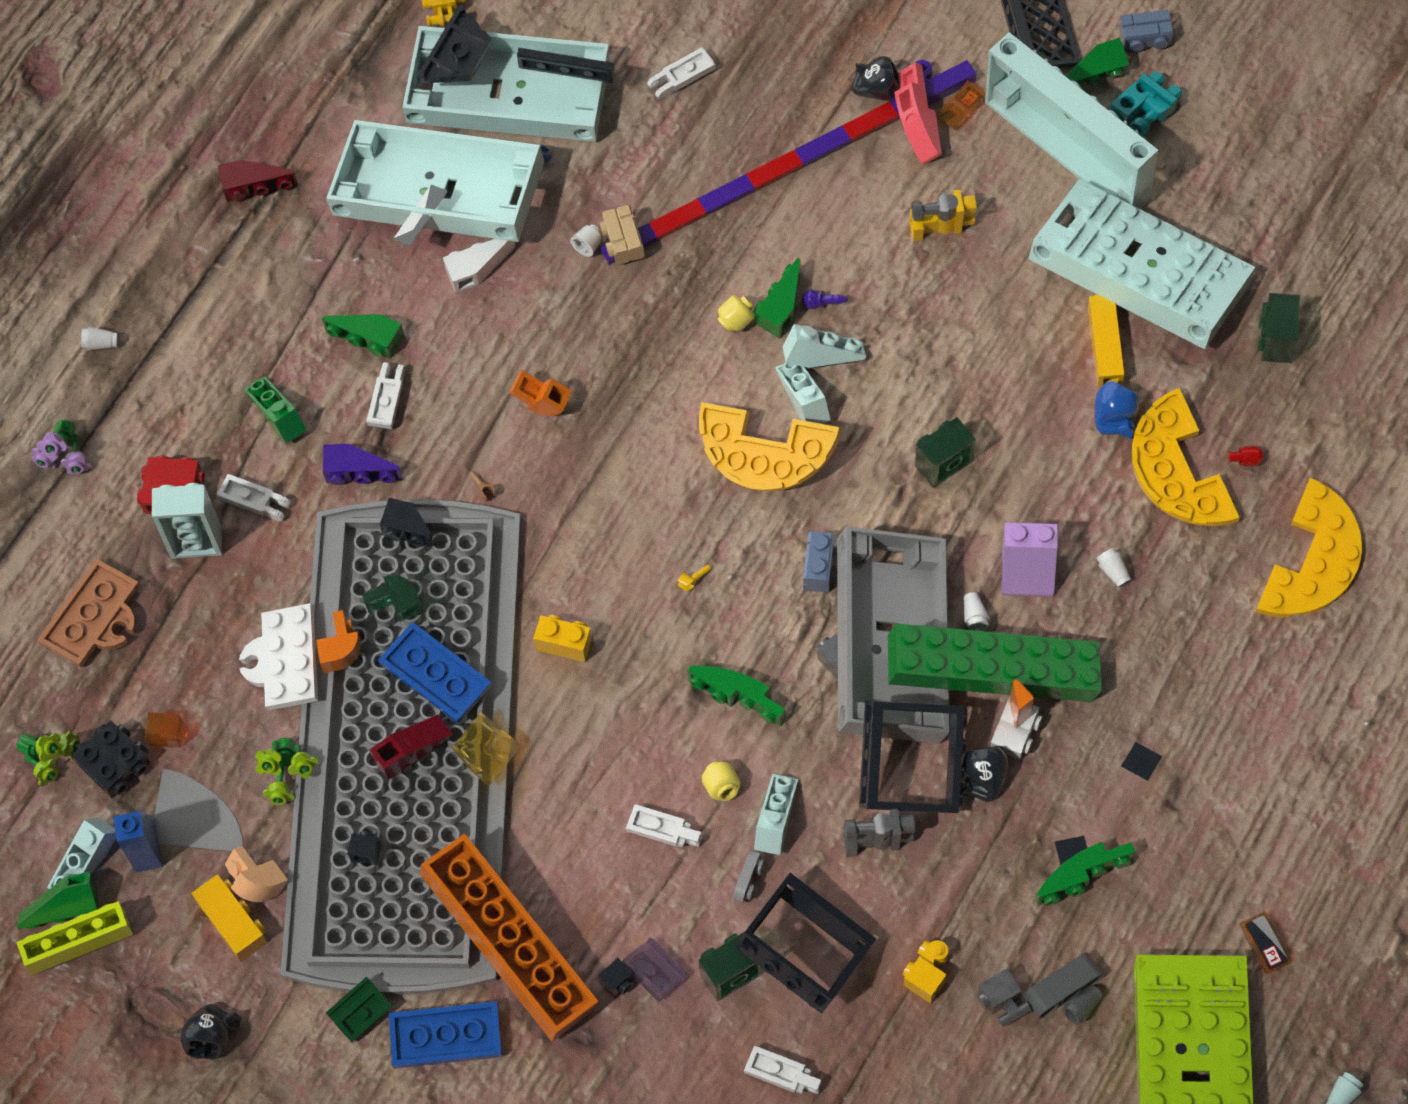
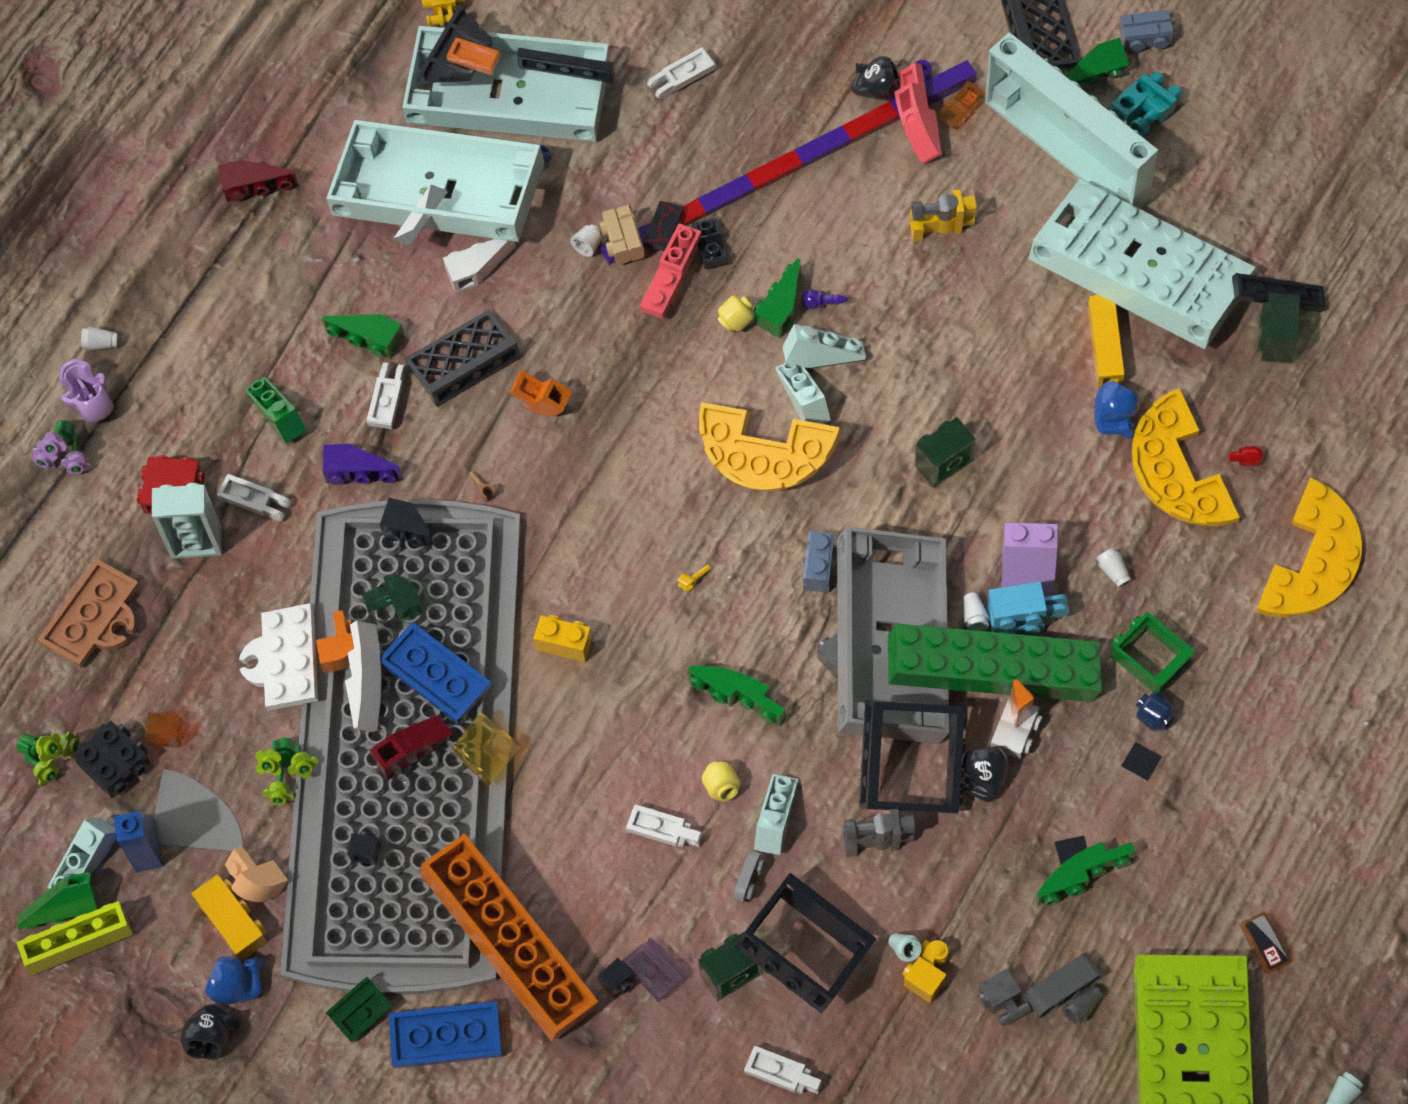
none -> lavender head [59,359,114,423]
none -> blue piece [204,956,263,1004]
none -> white slope [345,621,381,732]
none -> black fence [404,310,521,407]
none -> orange tile [446,37,501,75]
none -> coral slope [640,224,701,319]
none -> black tile [644,201,683,251]
none -> black slope [692,218,729,269]
none -> light aqua cone [889,933,921,962]
none -> medium azure brick [987,582,1070,635]
none -> green window [1111,611,1195,694]
none -> dark blue head [1135,692,1176,731]
none -> black tile [1232,273,1326,312]

